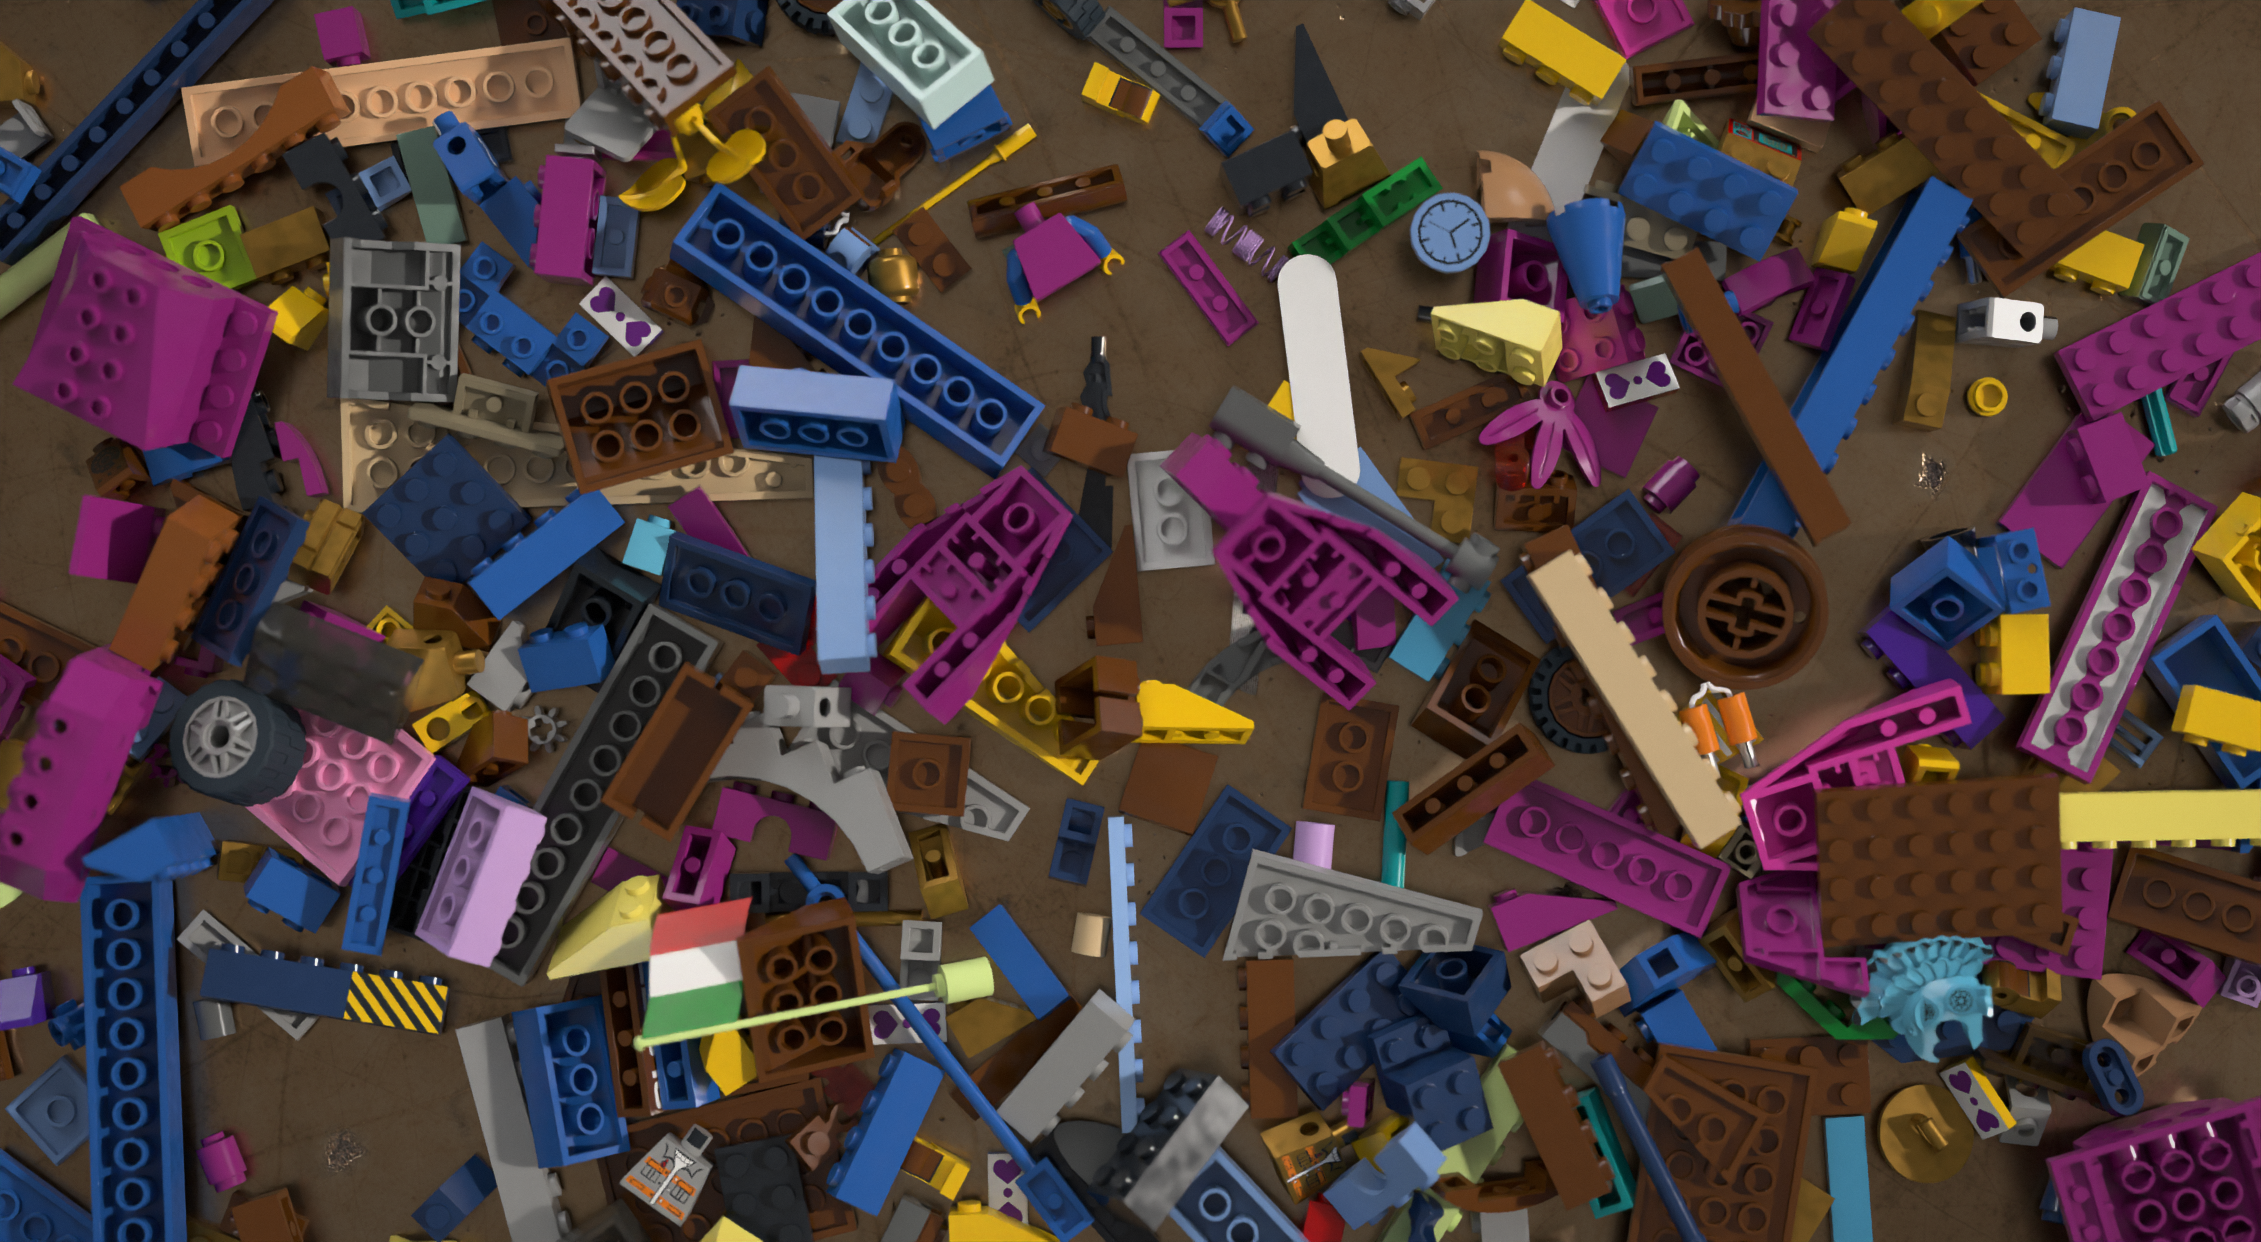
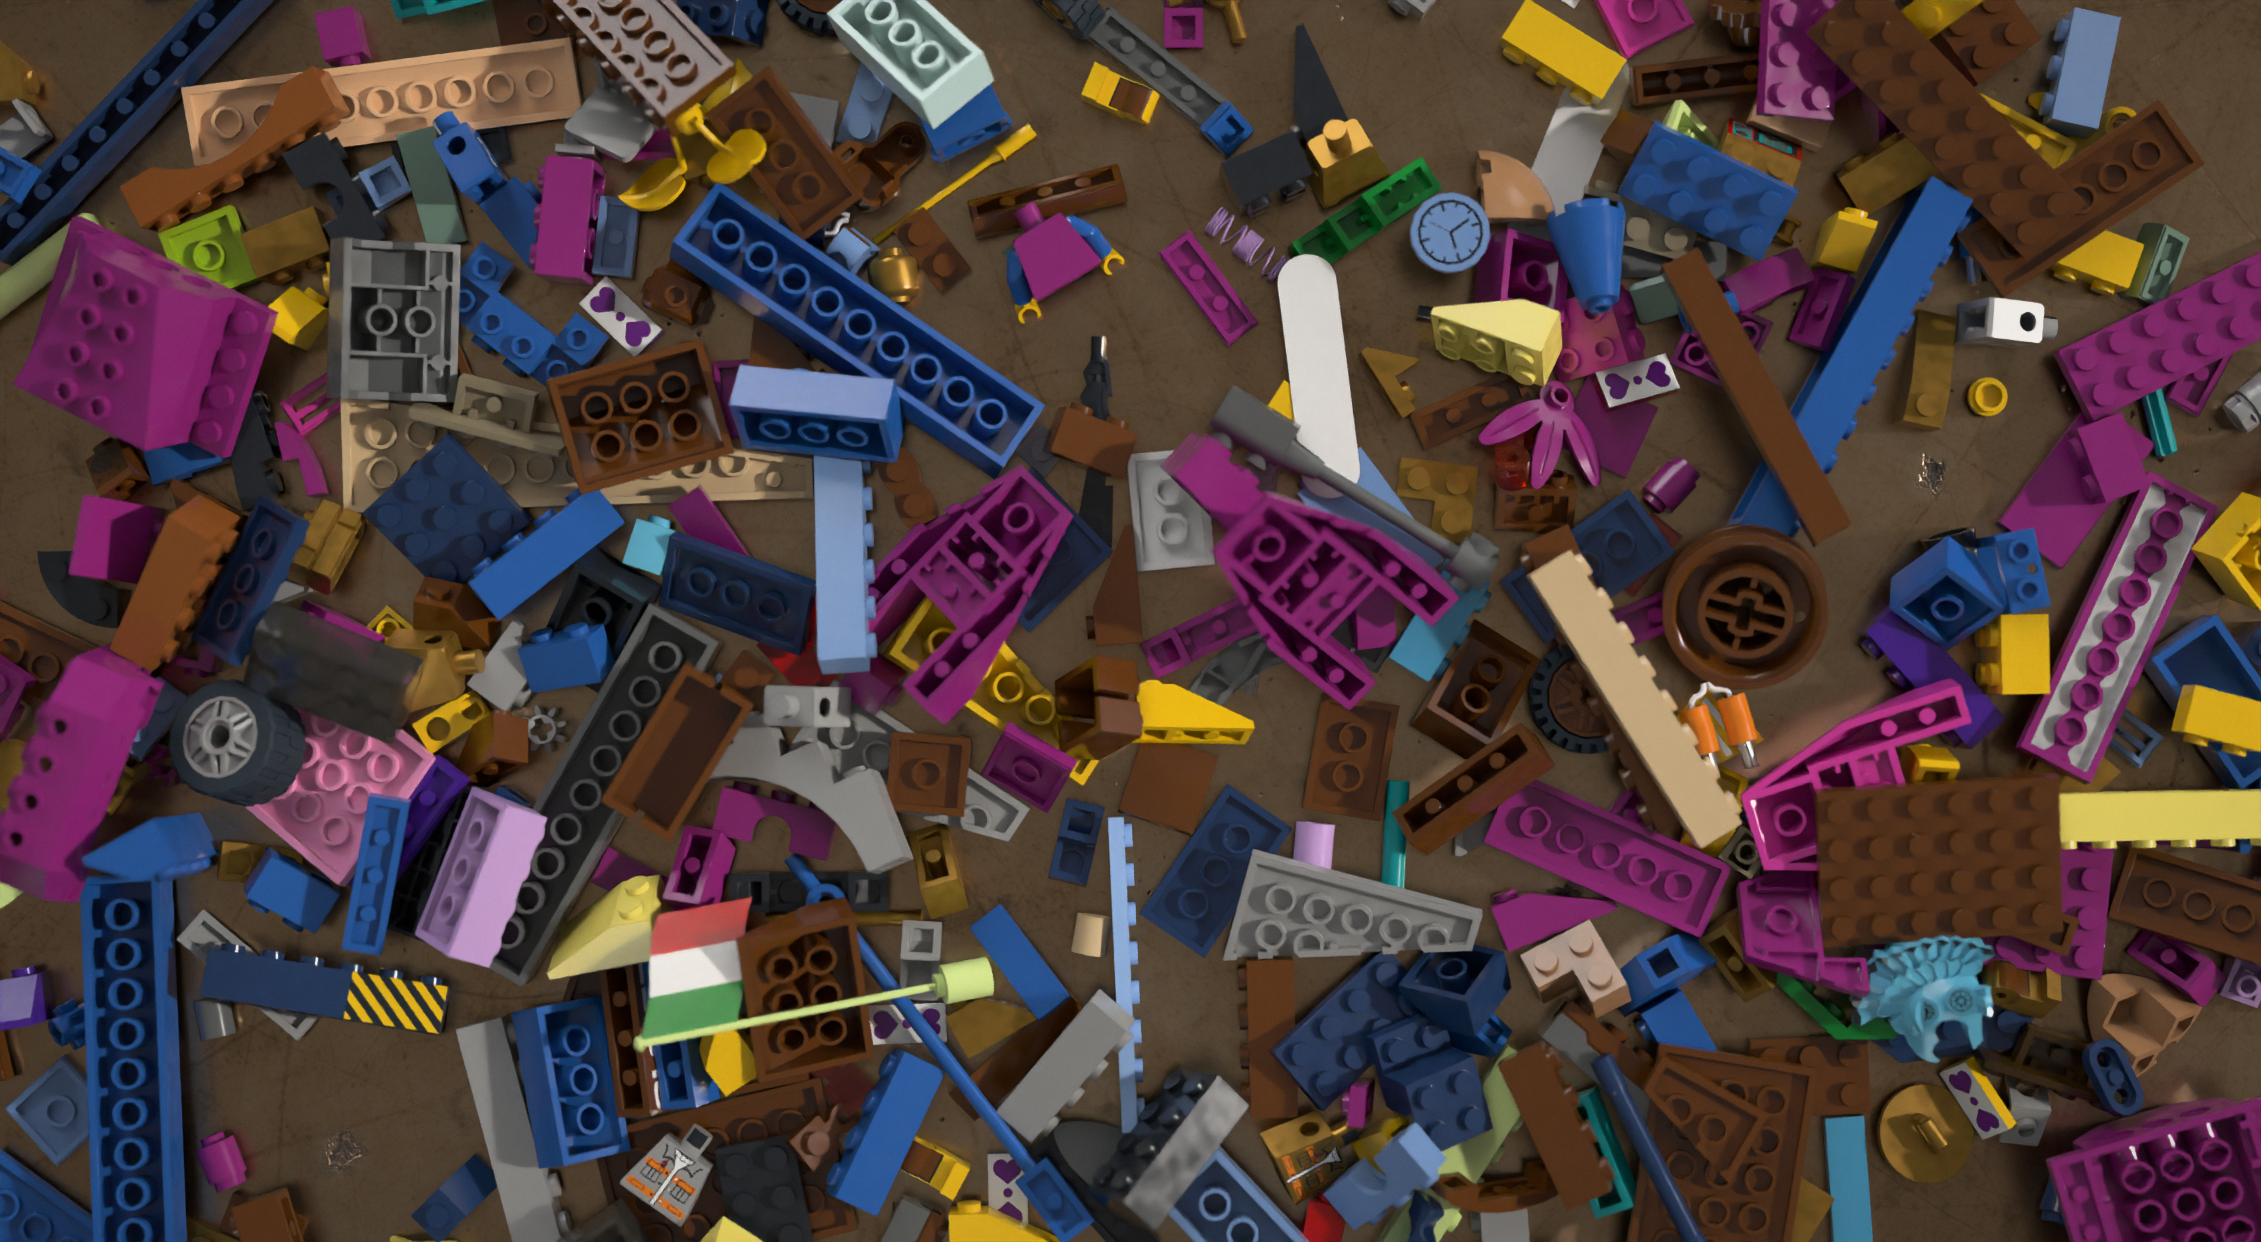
none -> black brick [37,550,131,628]
none -> dark pink tile [279,372,341,436]
none -> magenta tile [980,721,1078,813]
none -> magenta slope [1140,596,1258,679]

